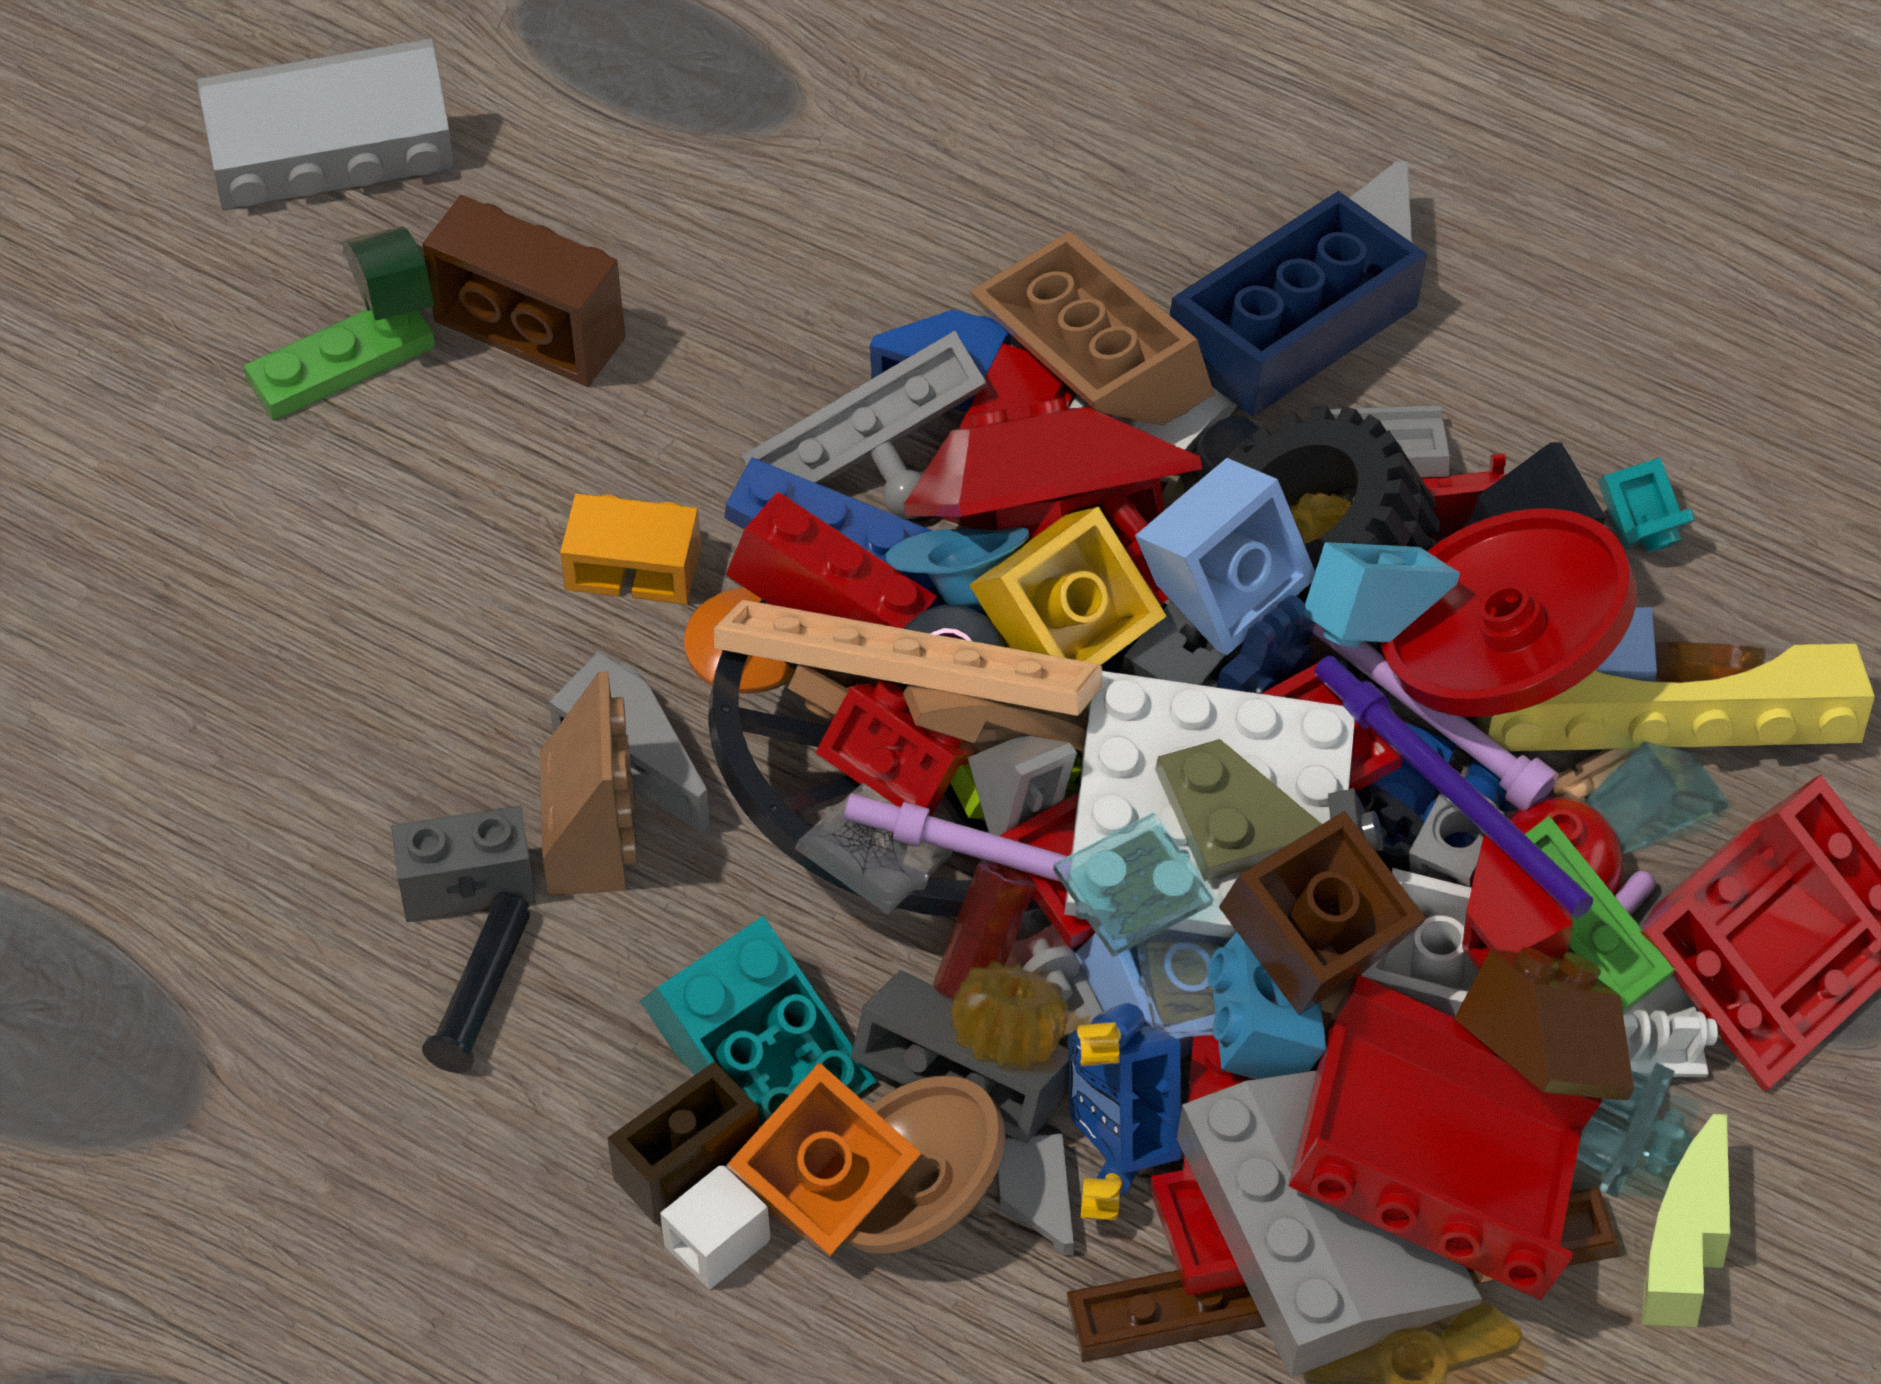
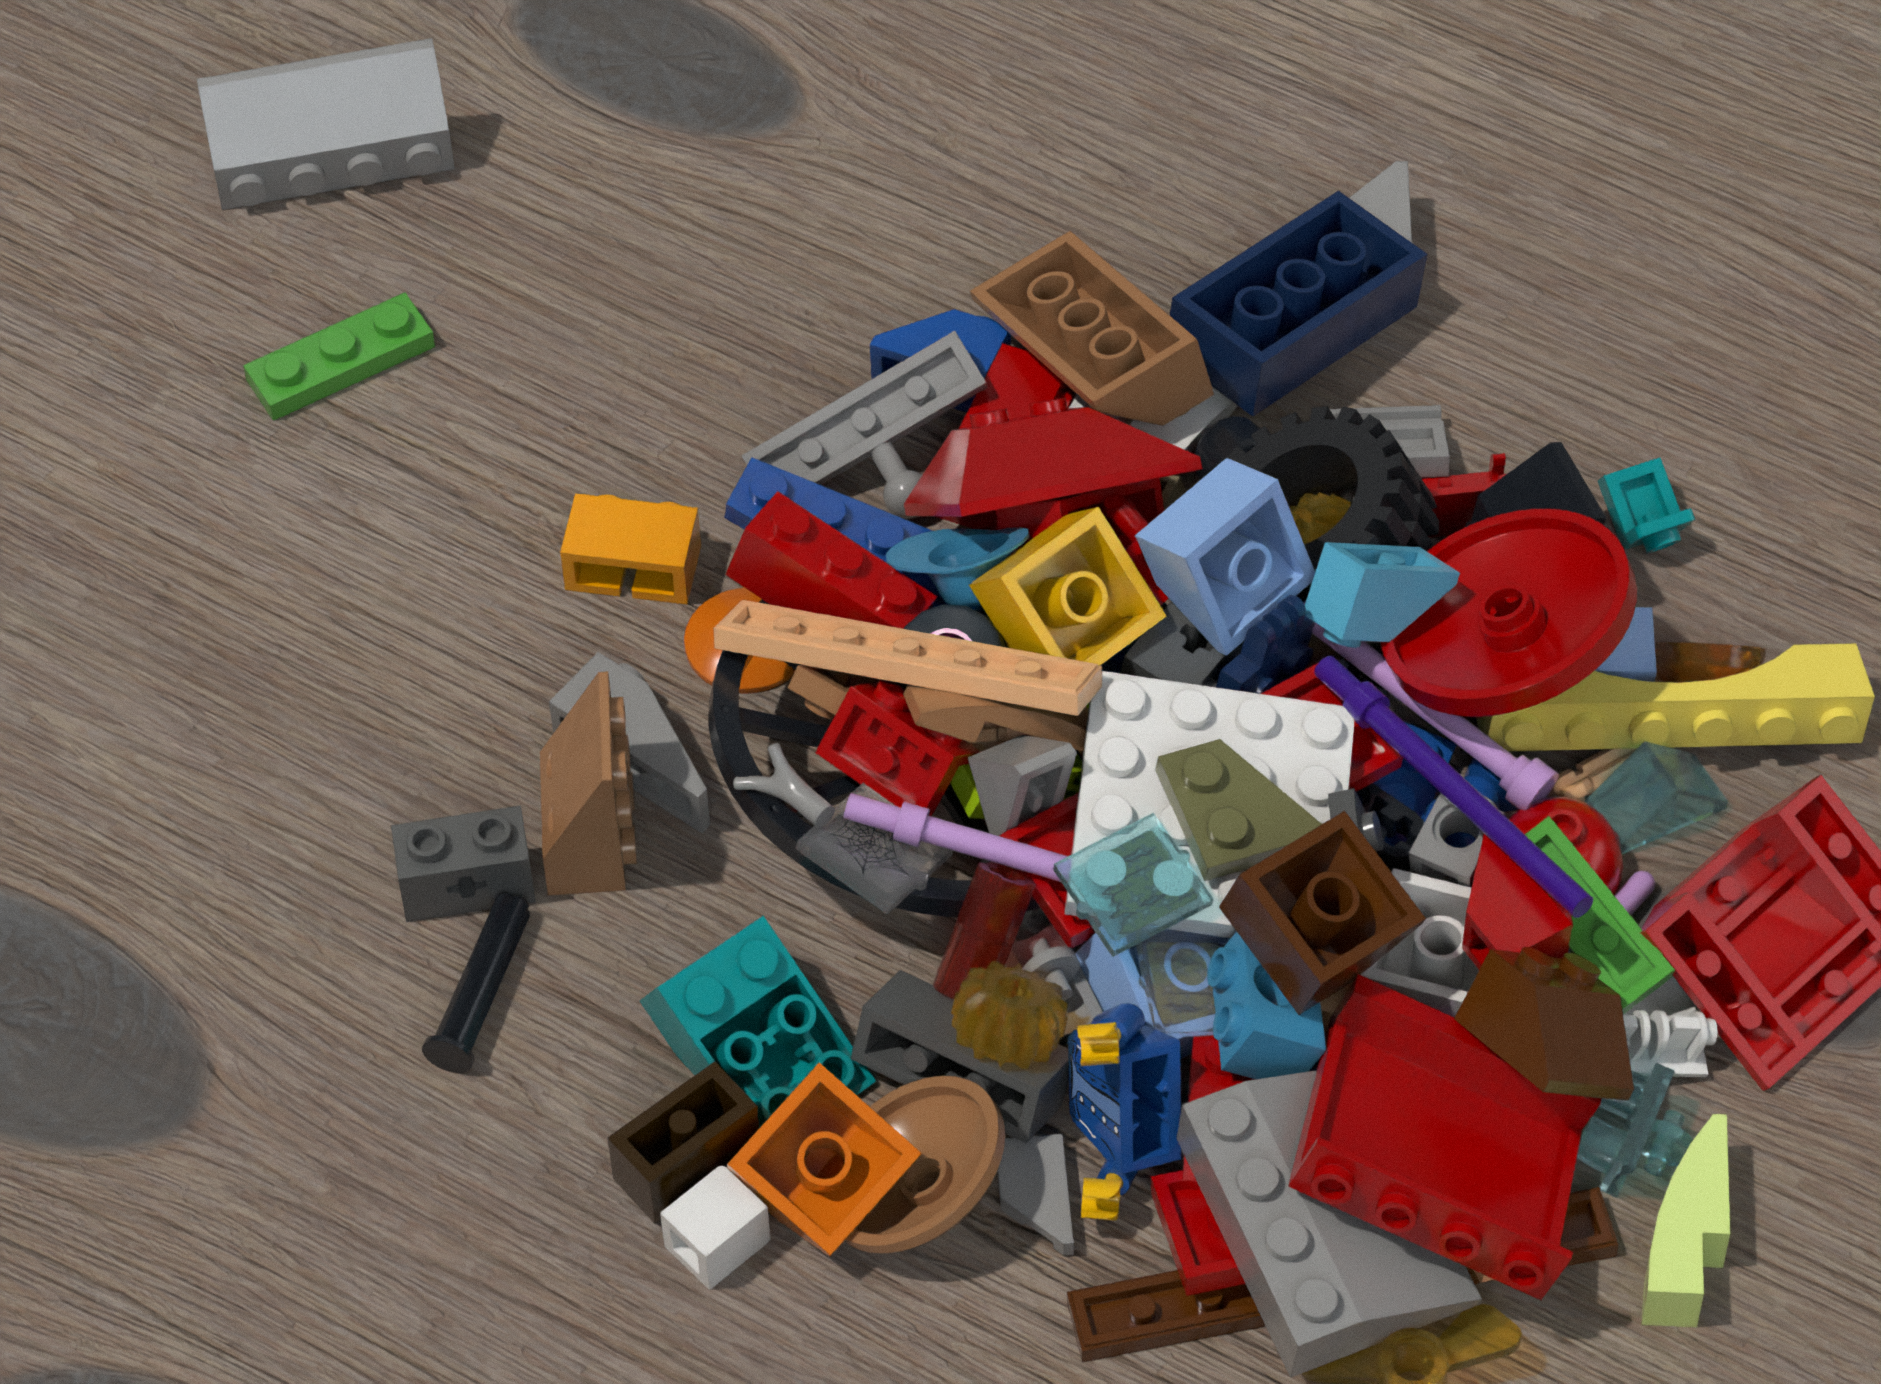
dark green slope [342,226,434,321] -> none
reddish brown brick [422,195,626,387] -> none
none -> light grey bar [733,743,835,828]

